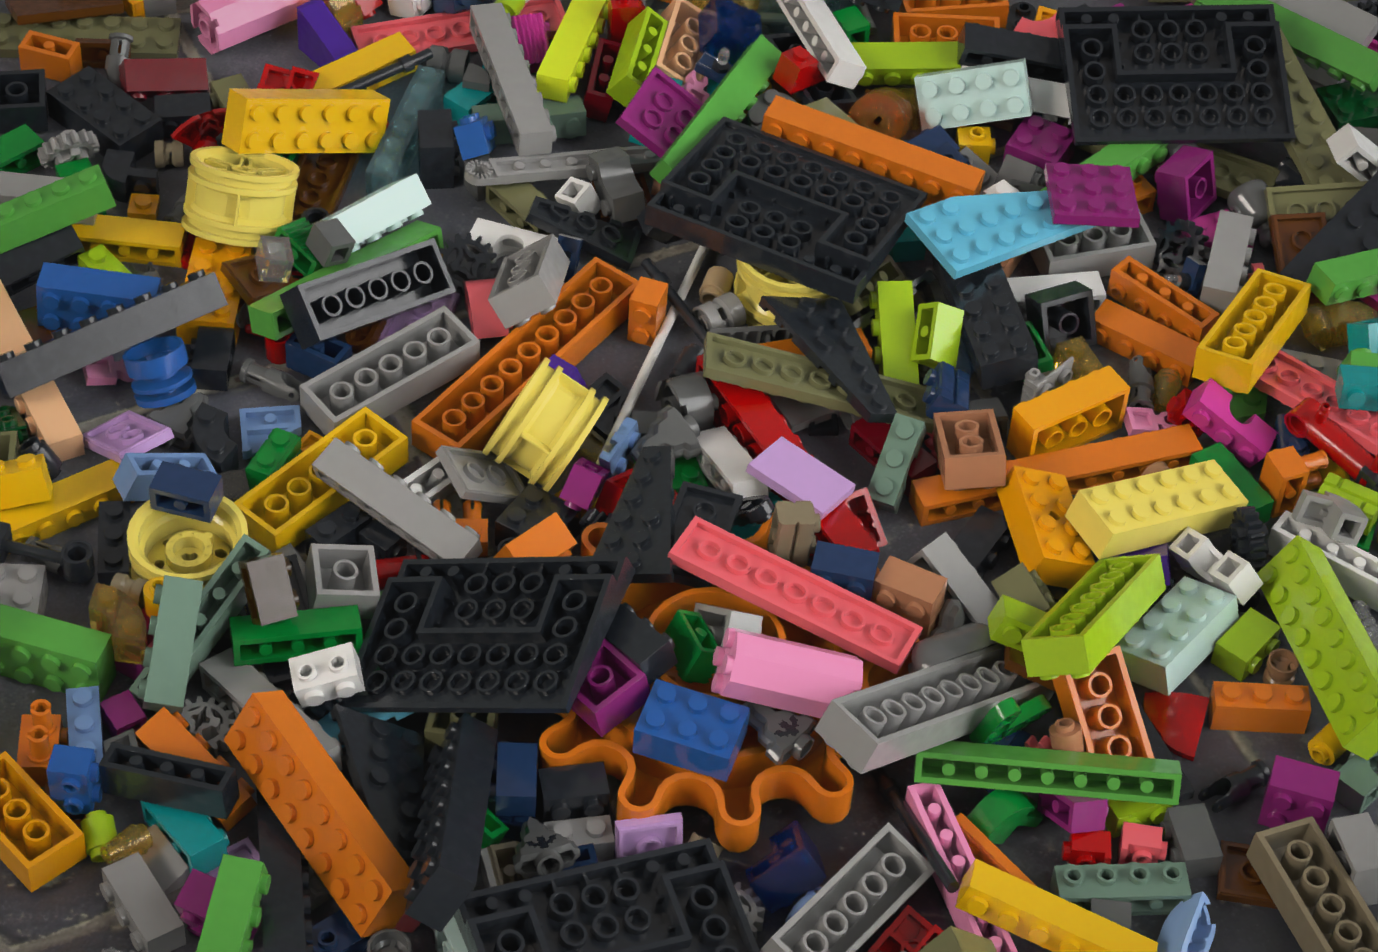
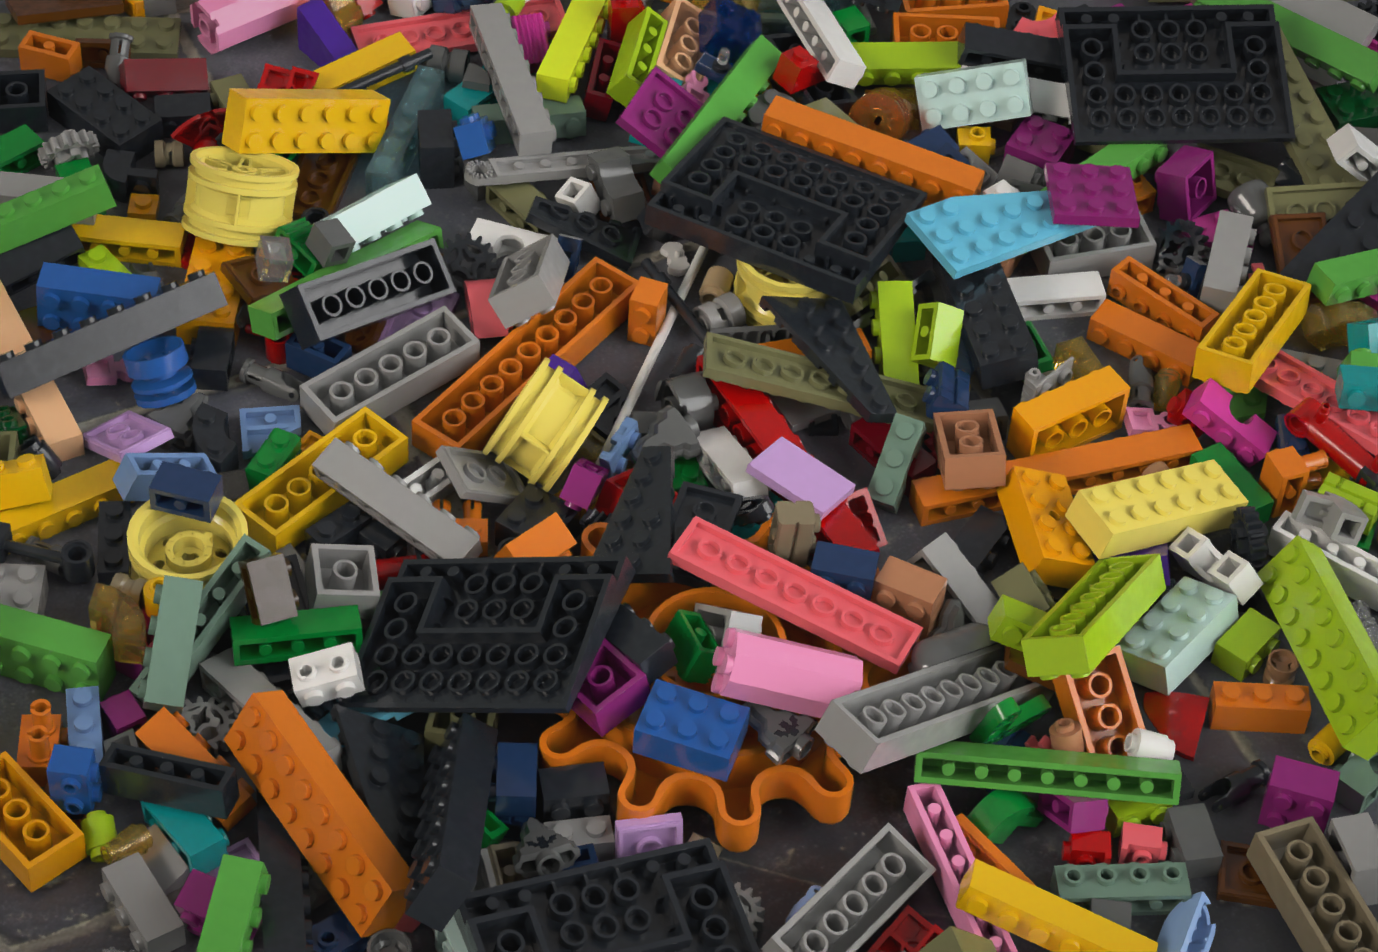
clear blue brick [745,820,827,914] -> none
black bar [872,766,960,893] -> none
black brick [1025,280,1097,356] -> none
none -> white piece [660,242,690,277]
none -> white brick [1124,728,1175,760]

